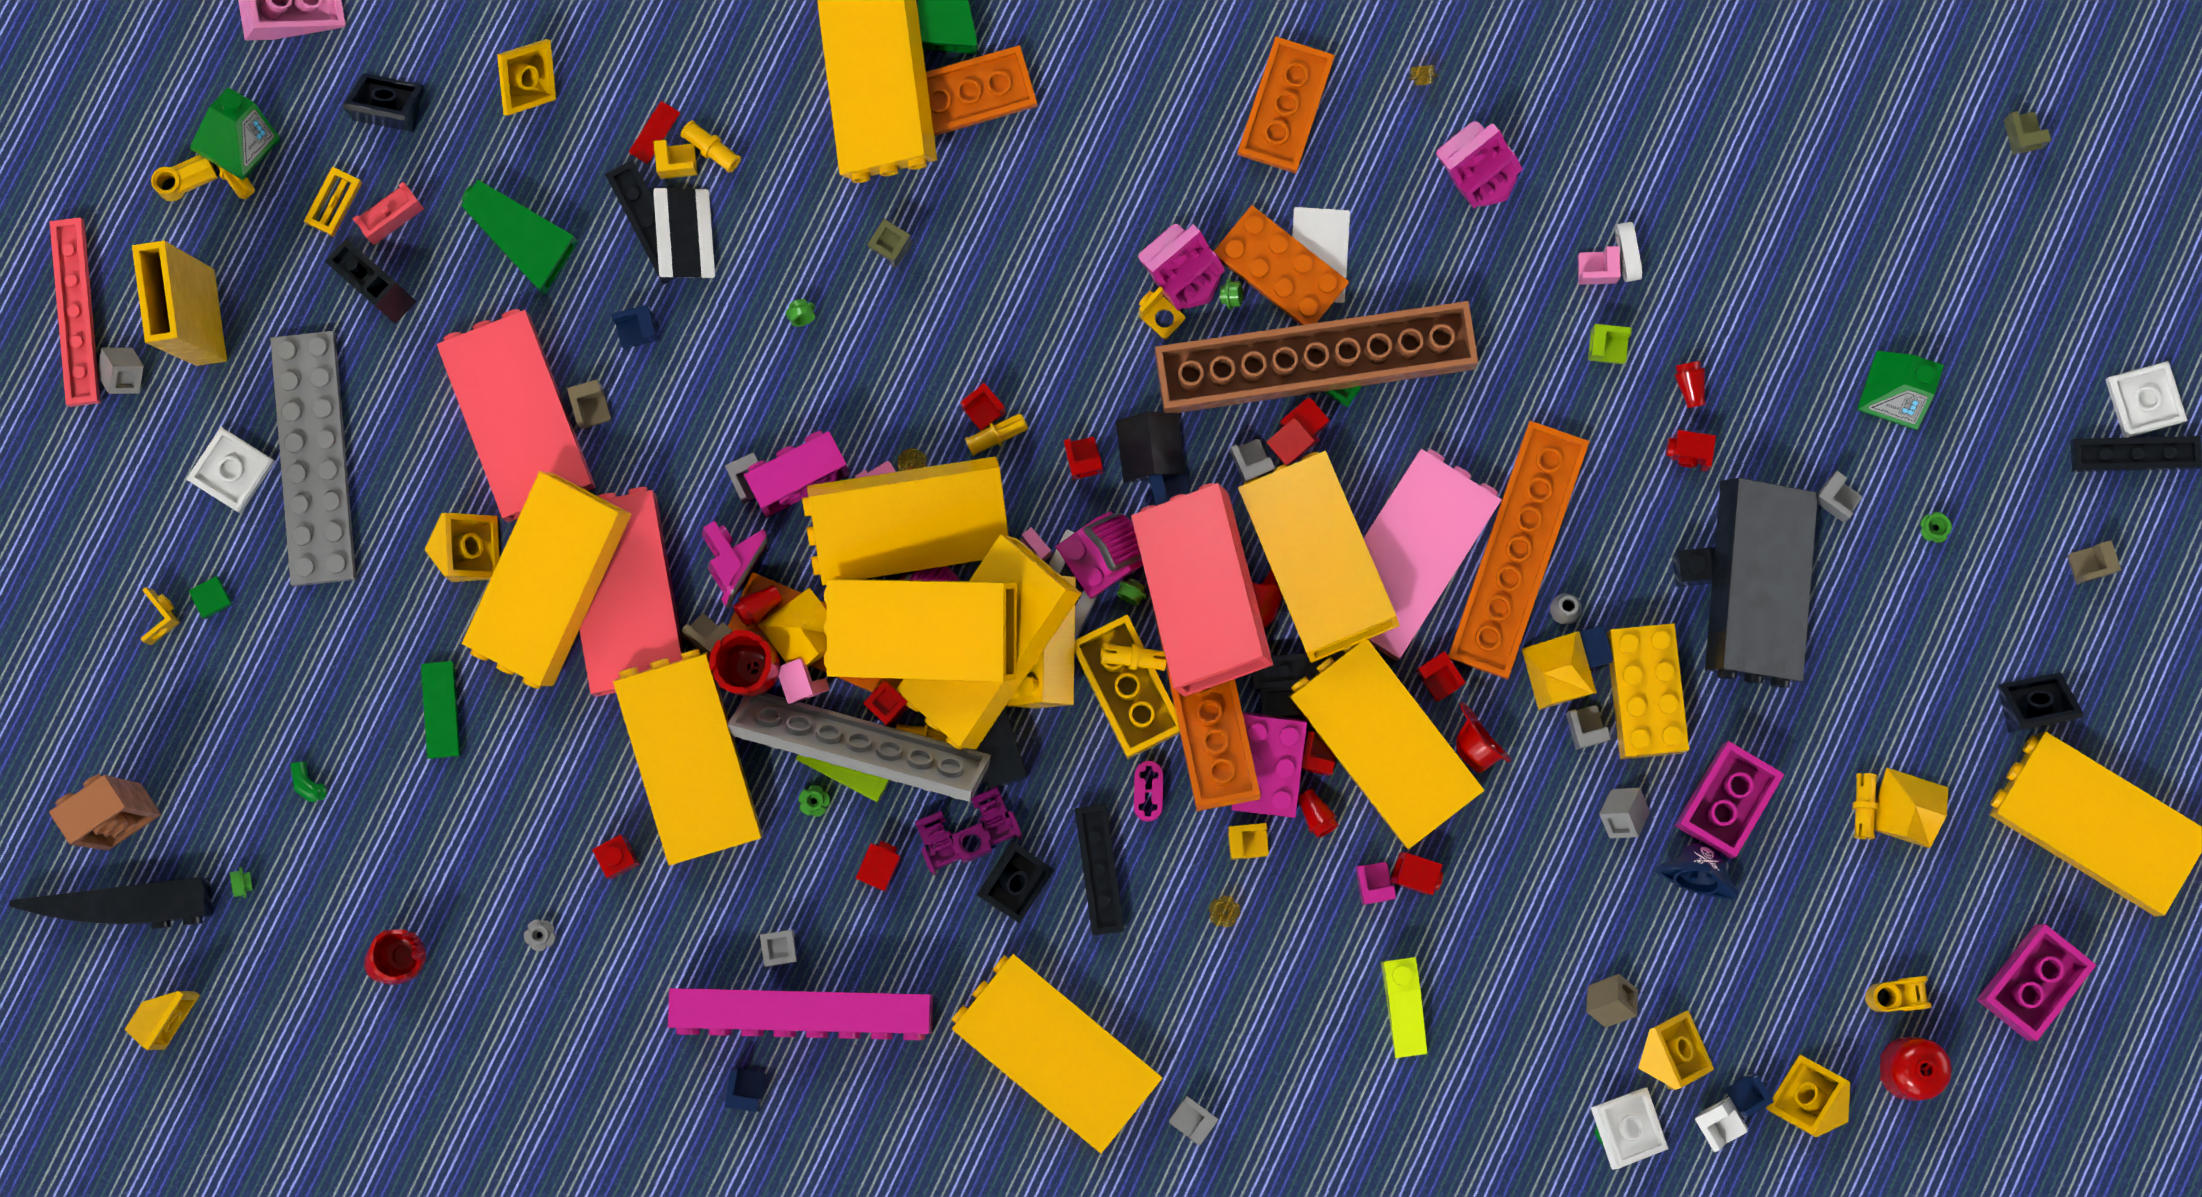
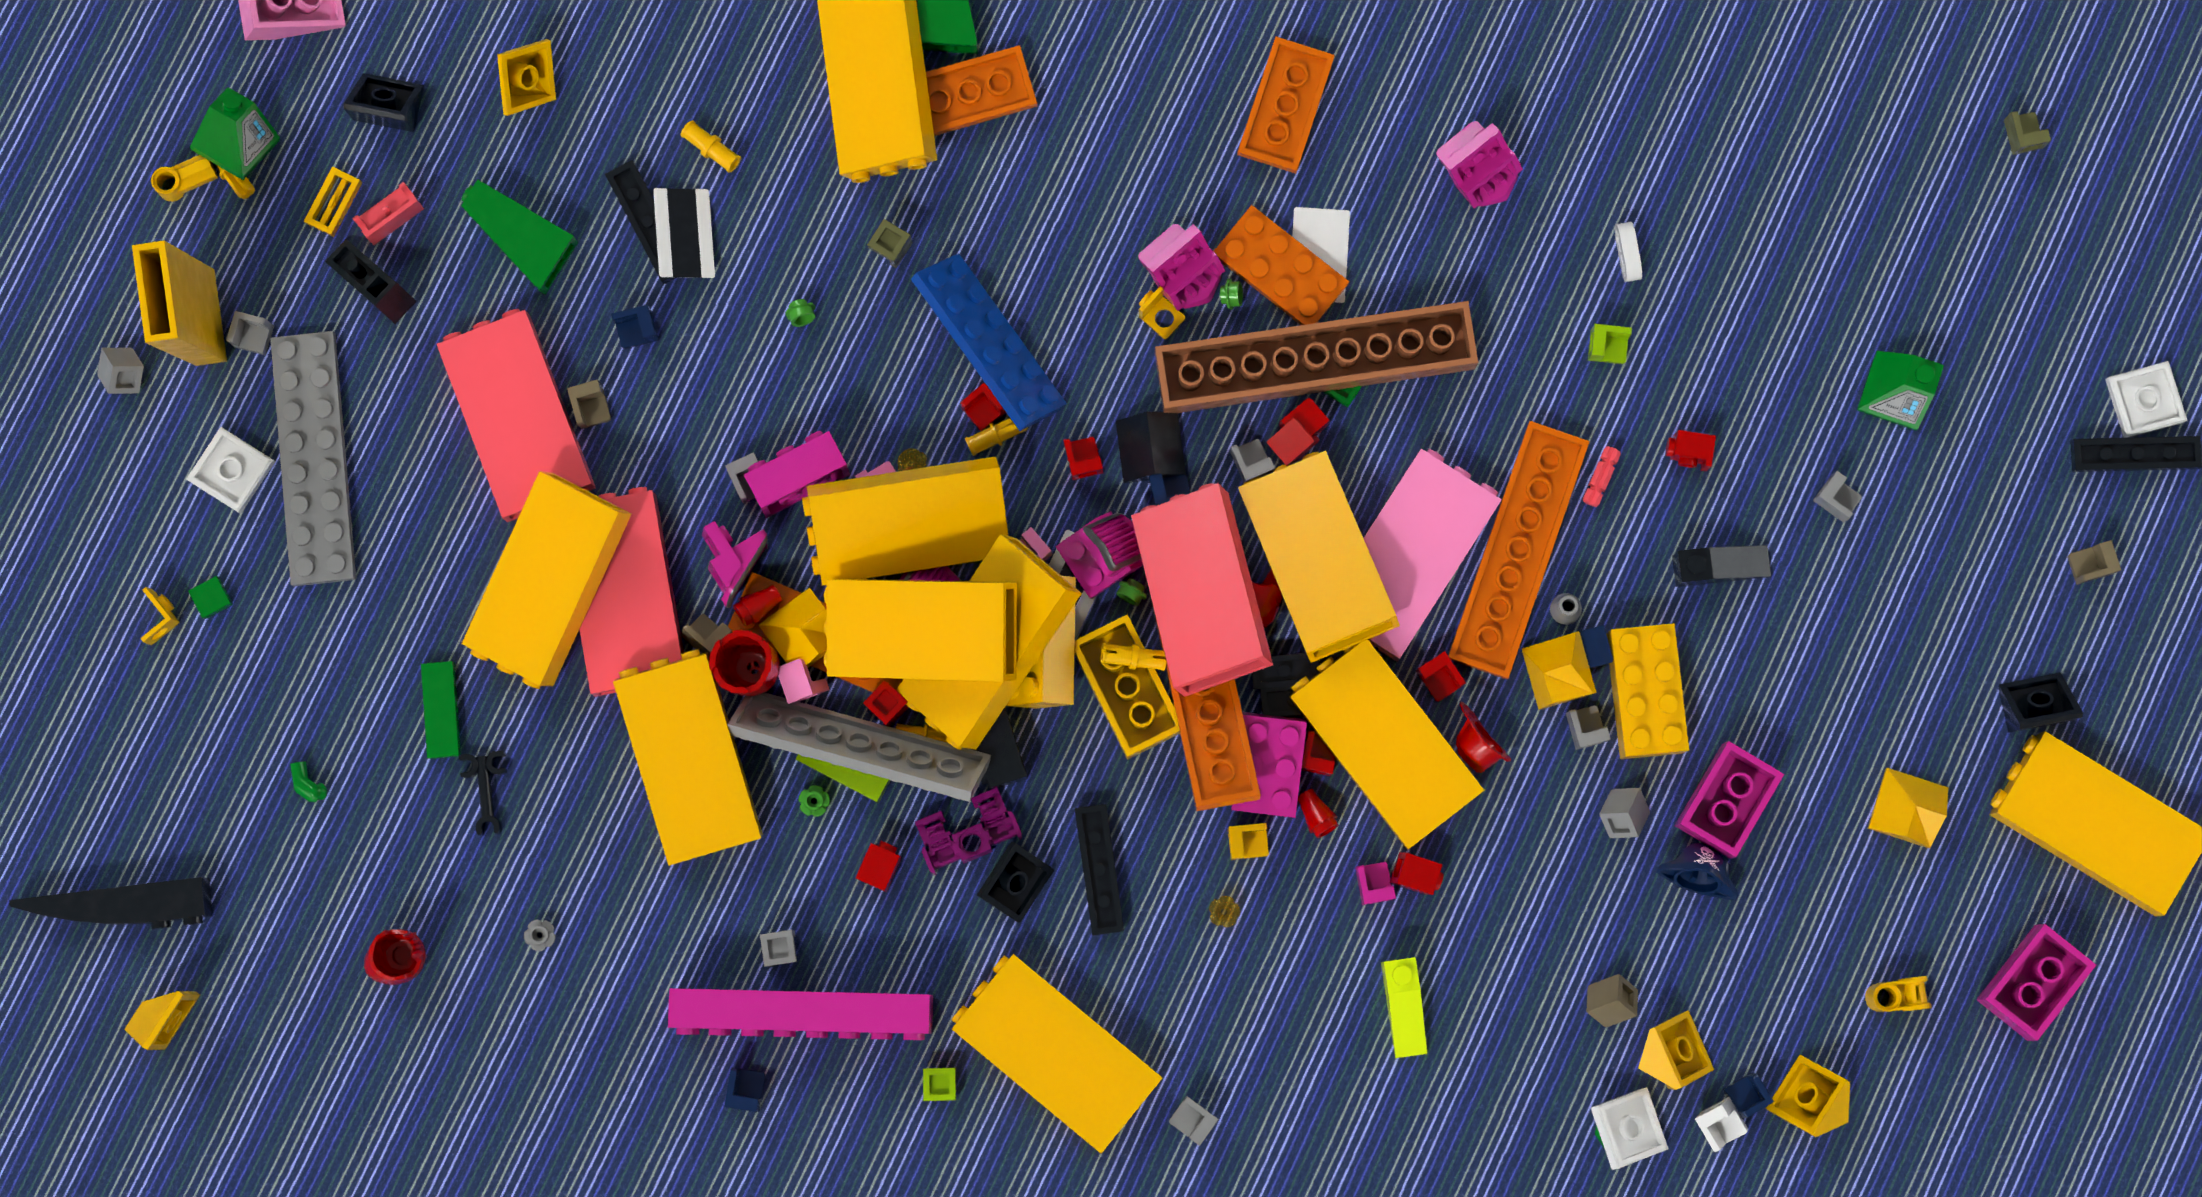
coral plate [49,217,101,407] -> none
nougat brick [49,774,161,851] -> none
bright green plate [229,867,253,898] -> none
yellow slope [424,513,500,582] -> none
red brick [592,834,640,879] -> none
red sticker [629,101,680,164] -> none
yellow panel [653,140,698,179] -> none
dark pink beam [1134,761,1163,822] -> none
clear yellow plate [1408,64,1439,86] -> none
bright pink panel [1578,246,1621,285] -> none
red cone [1674,360,1706,408] -> none
black brick [1705,478,1818,688] -> none
yellow pin [1852,773,1879,840] -> none
red cylinder [1880,1036,1952,1101] -> none
bright green plate [1920,512,1952,543] -> none
none -> light grey panel [226,311,274,356]
none -> black bar [459,750,507,836]
none -> blue plate [911,253,1067,431]
none -> lime plate [923,1068,956,1101]
none -> coral axle [1583,446,1621,507]

